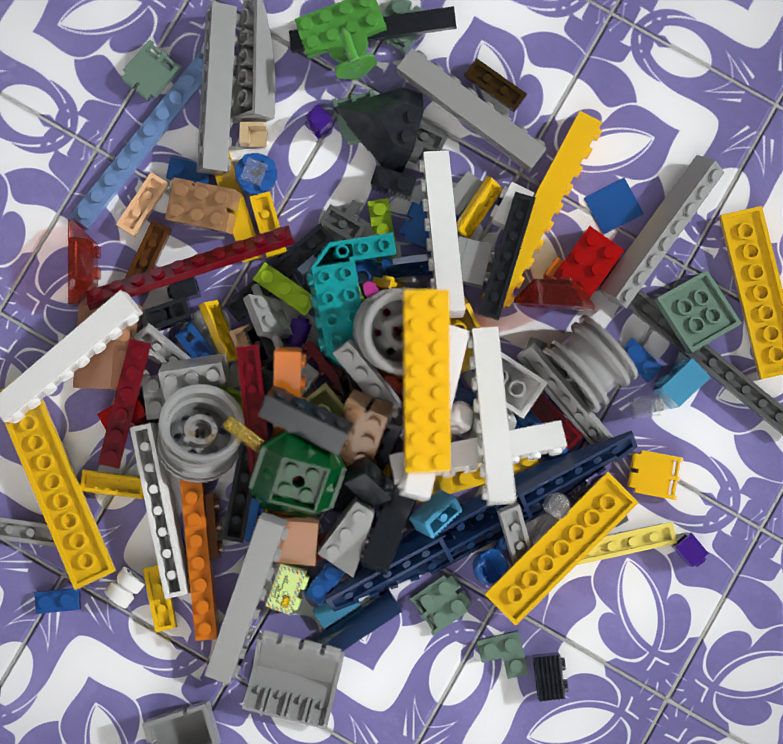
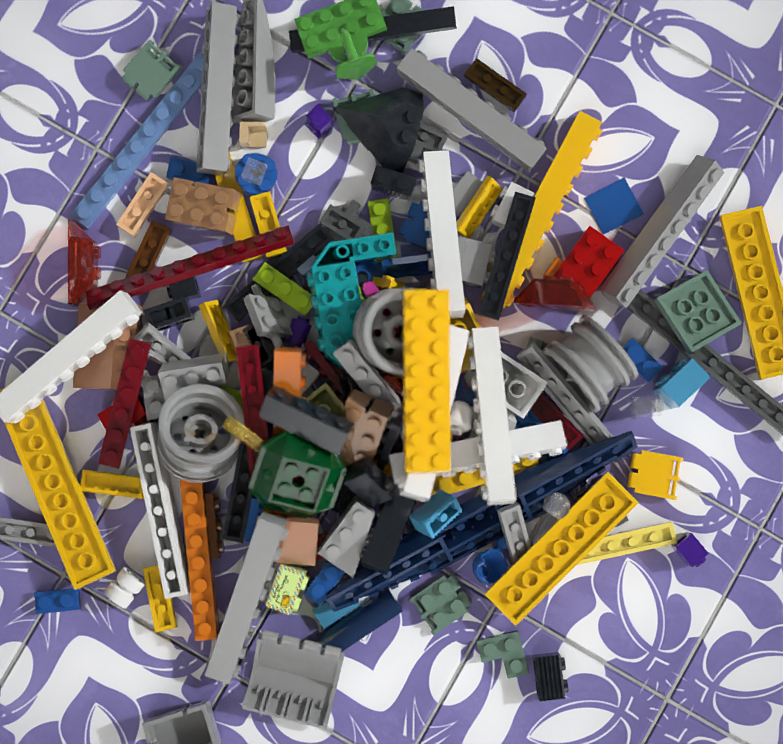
blue plate [174,321,218,358] -> none

